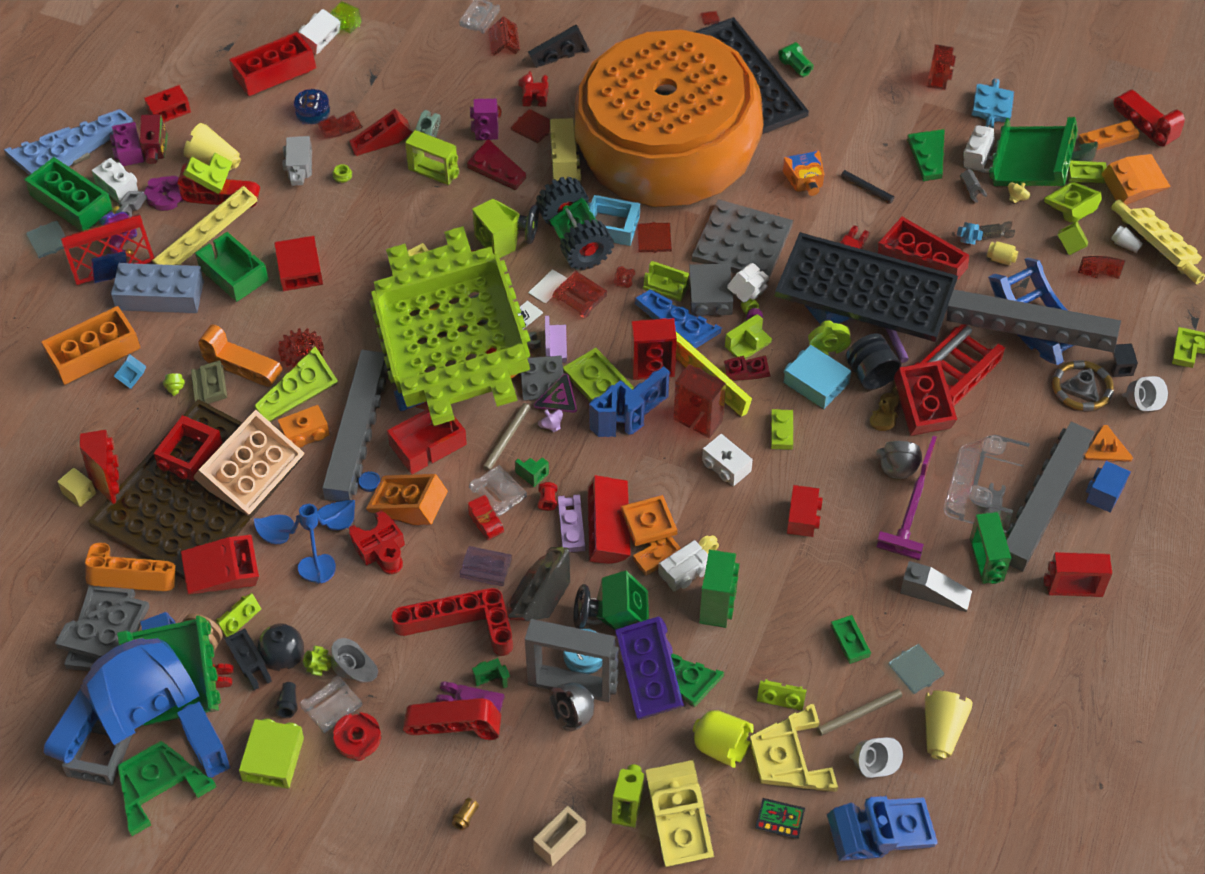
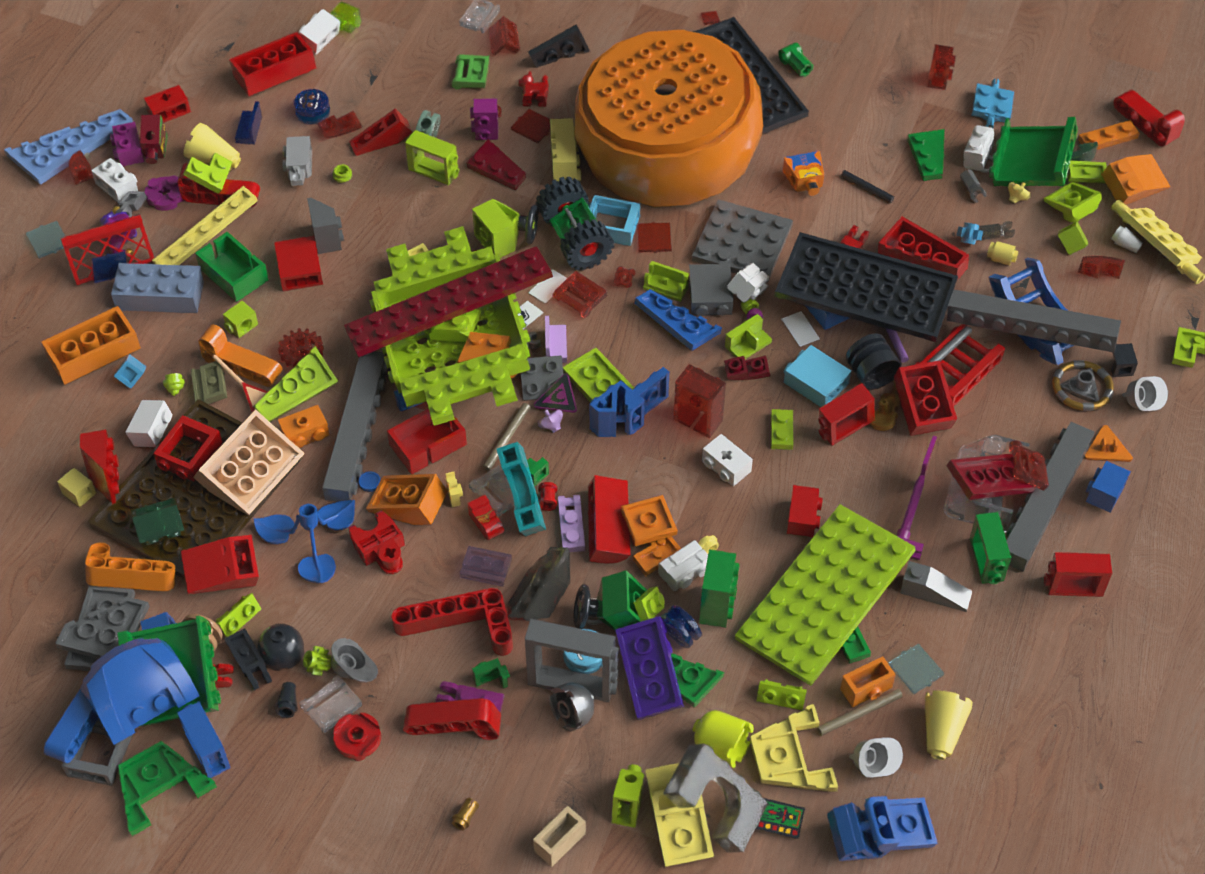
green brick [24,157,113,231] -> none
lime brick [239,719,304,789] -> none
red brick [631,318,677,380] -> none
neon yellow plate [676,332,752,417] -> none
lime plate [808,320,851,355] -> none
flat silver piece [876,441,922,479] -> none
none -> clear red brick [69,150,94,185]
none -> white brick [126,400,172,447]
none -> clear green slope [131,497,184,545]
none -> light nougat piece [213,355,269,414]
none -> lime brick [223,301,258,338]
none -> clear blue panel [235,101,262,145]
none -> dark grey slope [307,198,344,254]
none -> dark red plate [344,246,553,358]
none -> lime slope [429,308,481,342]
none -> light yellow plate [445,471,463,507]
none -> bright green plate [452,55,489,89]
none -> orange wing [457,332,511,363]
none -> teal arch [497,442,546,536]
none -> lime plate [634,586,665,622]
none -> clear blue head [660,605,702,649]
none -> clear smoke arch [663,744,768,853]
none -> lime plate [735,504,915,686]
none -> white sticker [782,311,820,347]
none -> red window [818,383,875,446]
none -> orange brick [840,656,896,707]
none -> dark red plate [946,453,1037,500]
none -> clear red plate [1009,440,1049,491]

